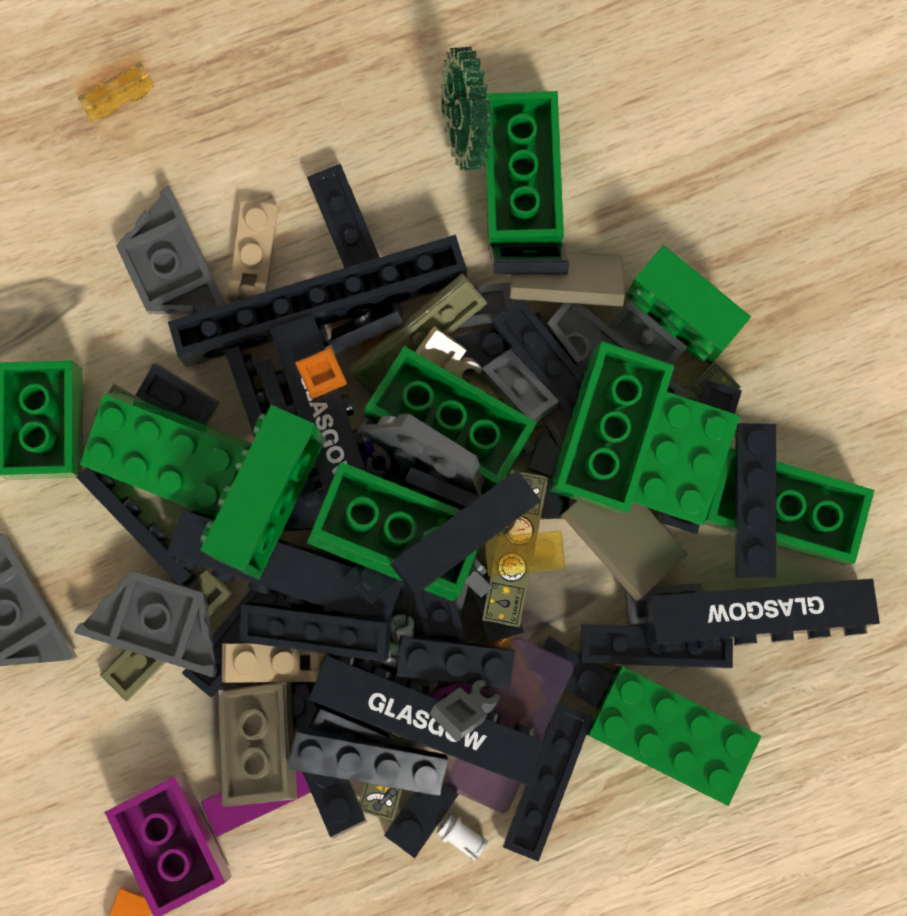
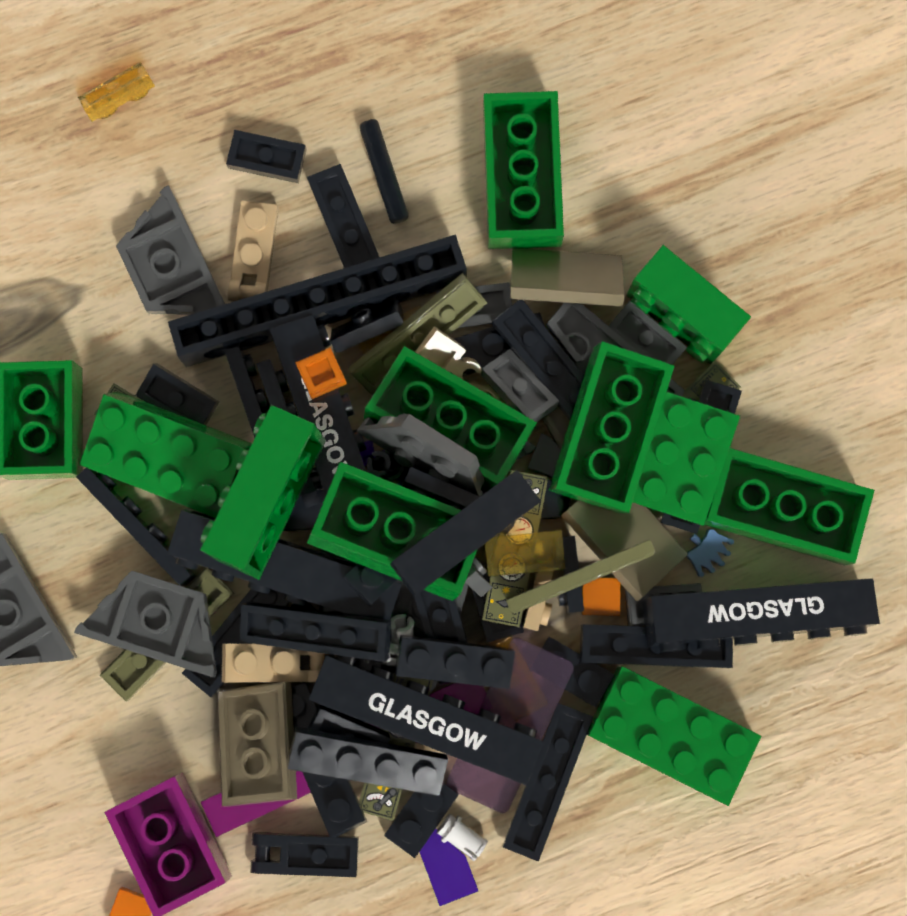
dark grey plate [430,680,500,742] -> none
clear green gear [441,46,491,171] -> none
black tile [490,243,569,274] -> none
black plate [735,423,776,578] -> none
none -> black plate [226,130,307,184]
none -> black plate [250,832,359,877]
none -> black axle [360,119,409,224]
none -> dark purple sticker [403,806,479,906]
none -> olive tile [506,540,655,614]
none -> tan plate [522,565,554,632]
none -> black plate [552,535,584,614]
none -> orange tile [581,578,621,616]
none -> medium blue piece [686,529,734,577]

